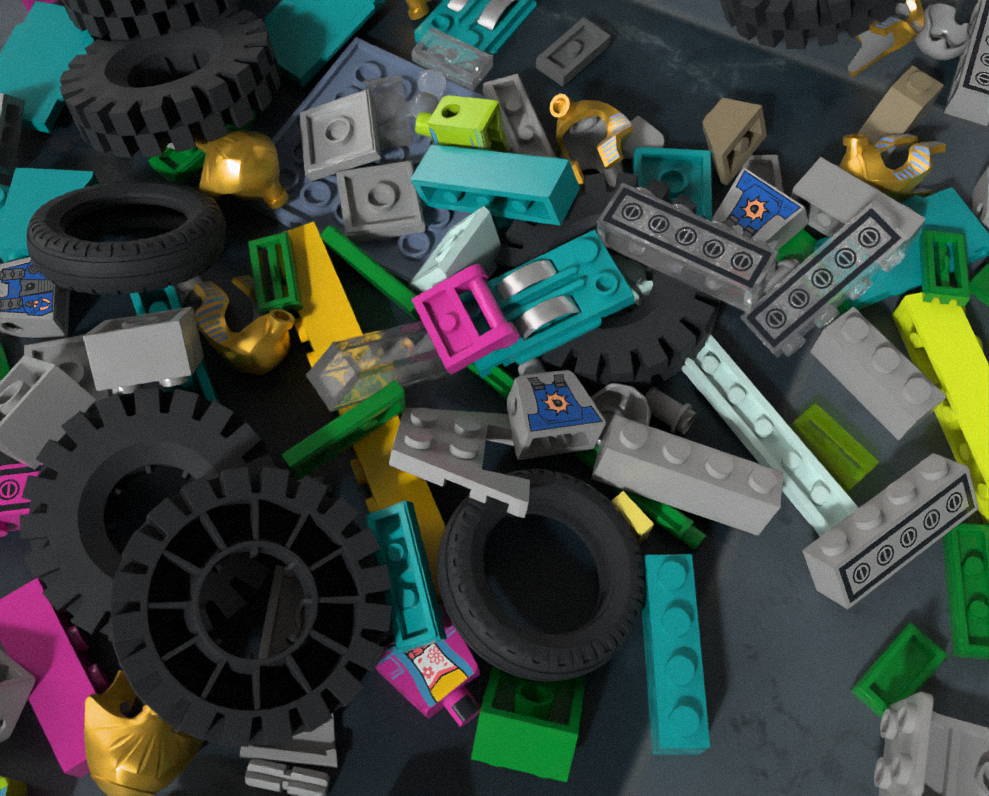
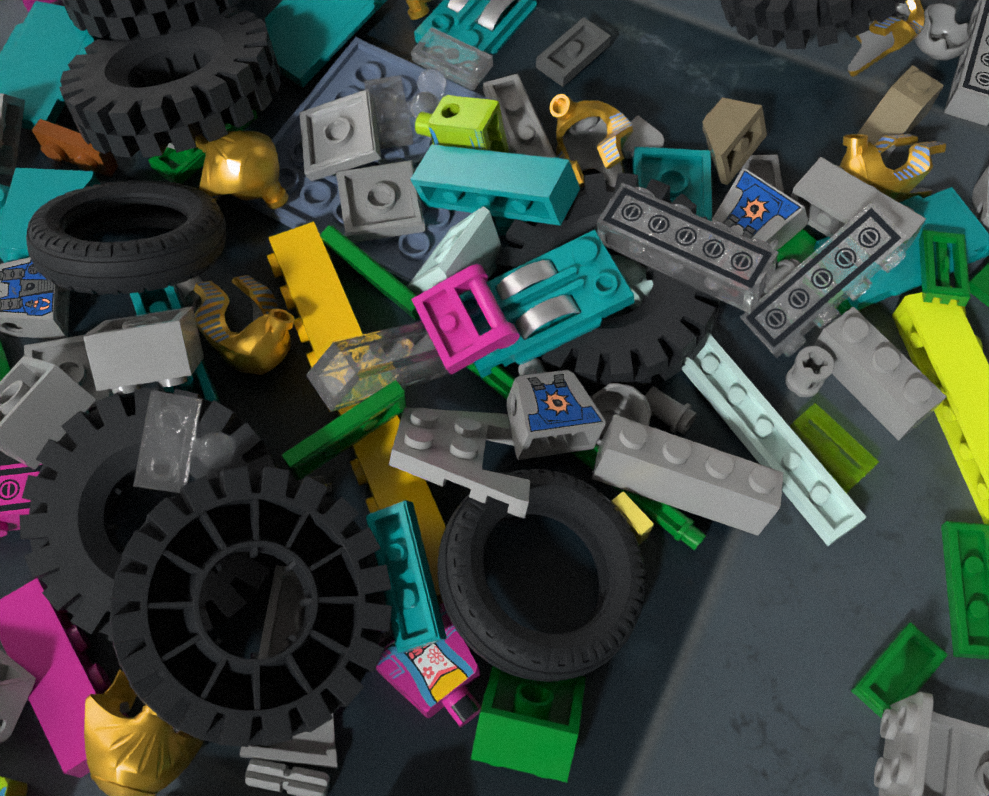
green tile [248,231,303,316] -> none
teal brick [642,554,710,755] -> none
light grey brick [802,453,979,609] -> none
none -> dark orange plate [32,119,118,177]
none -> clear plate [133,390,235,493]
none -> light grey bush [786,346,834,398]

